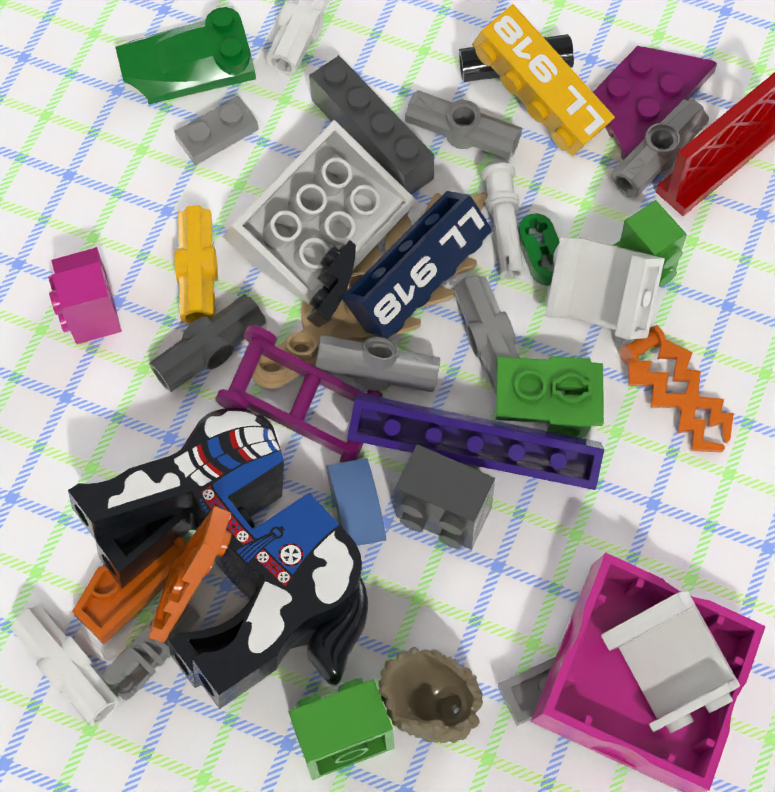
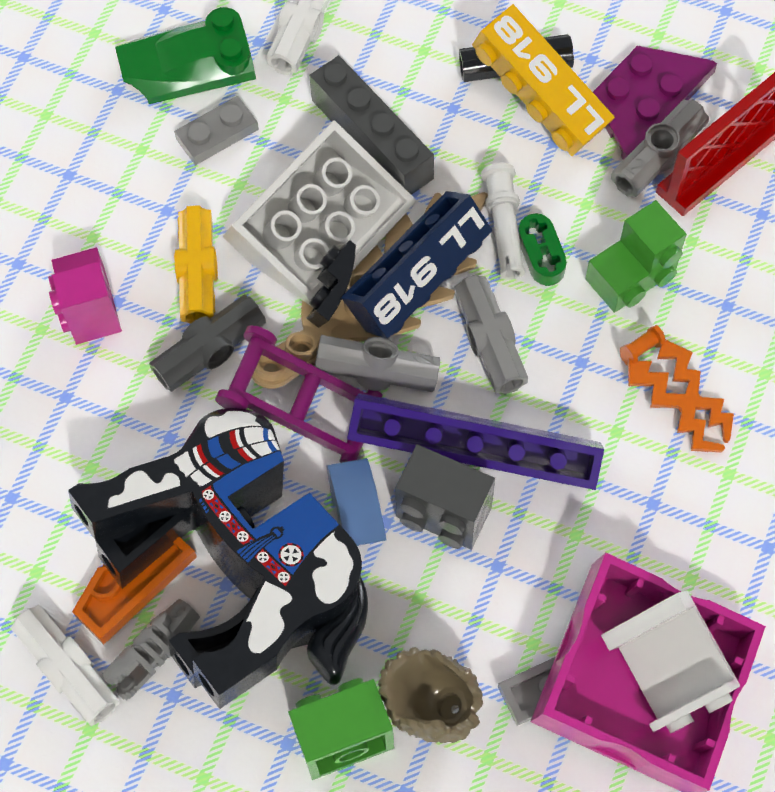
orange wing [148,506,232,643] -> none
light grey piece [405,90,522,160] -> none
bright green piece [495,356,604,438] -> none
white panel [545,237,665,340] -> none

